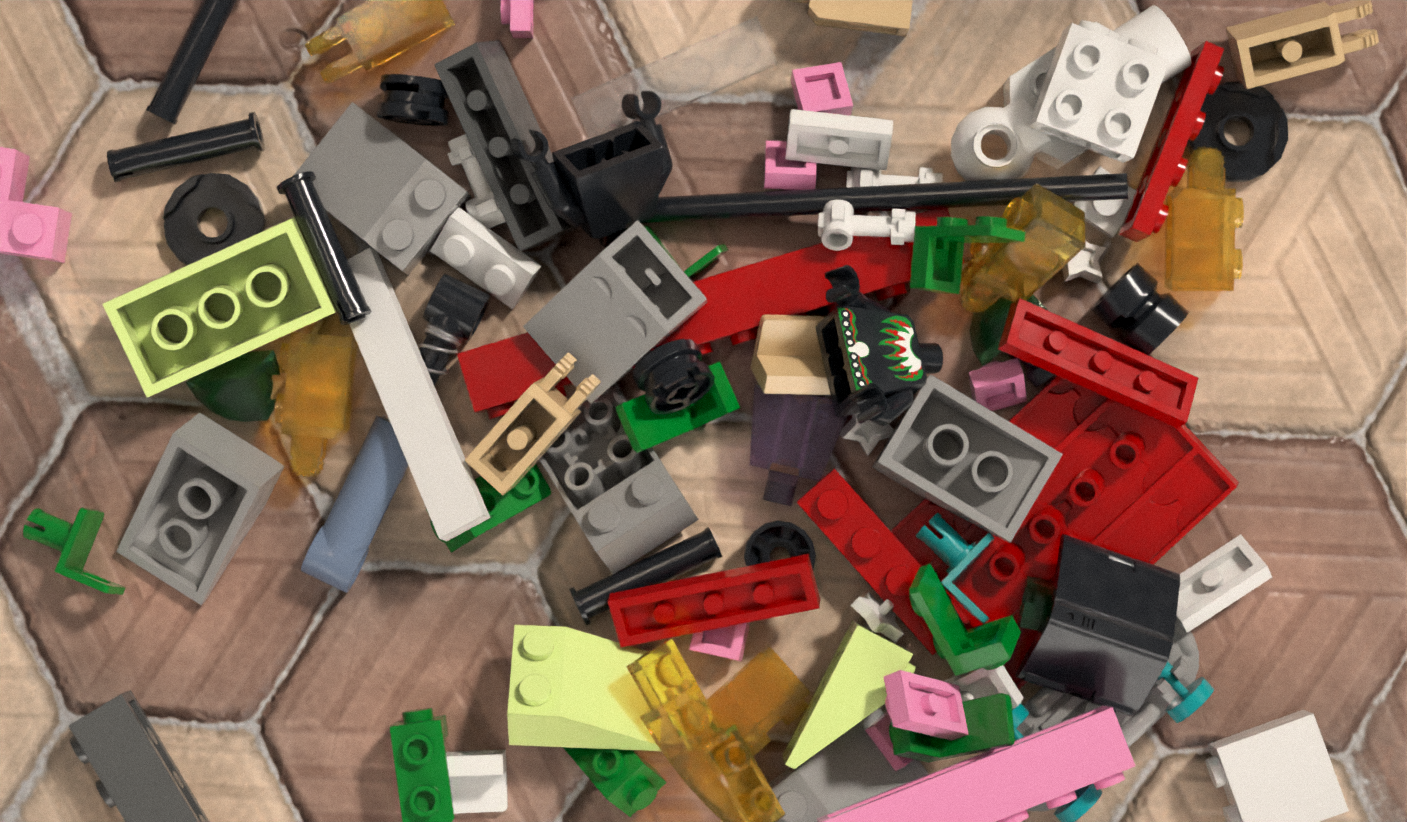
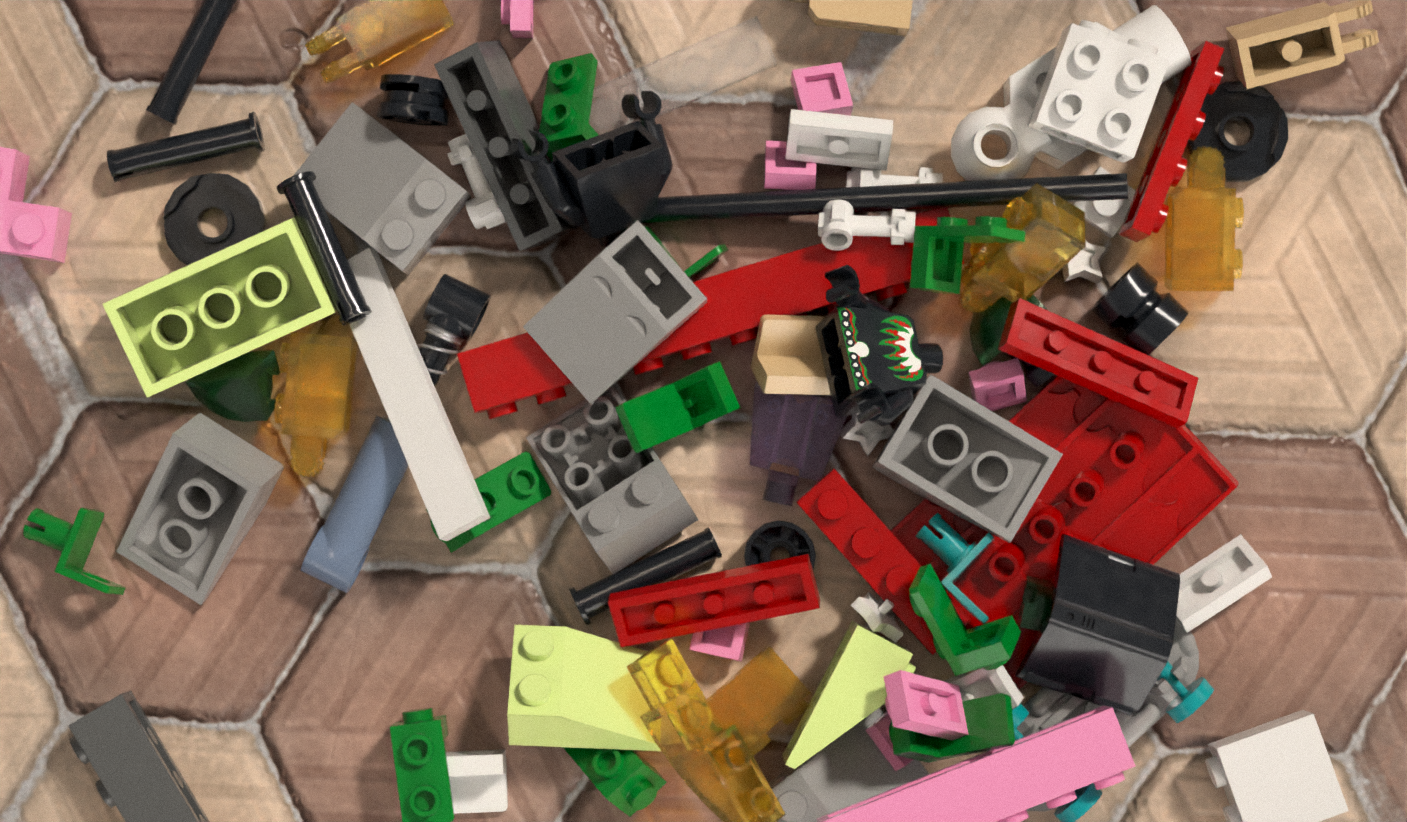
white plate [430,207,541,309] -> none
tan hinge [464,352,601,495] -> none
black wheel [632,339,715,415] -> none
none -> green bracket [539,53,598,162]

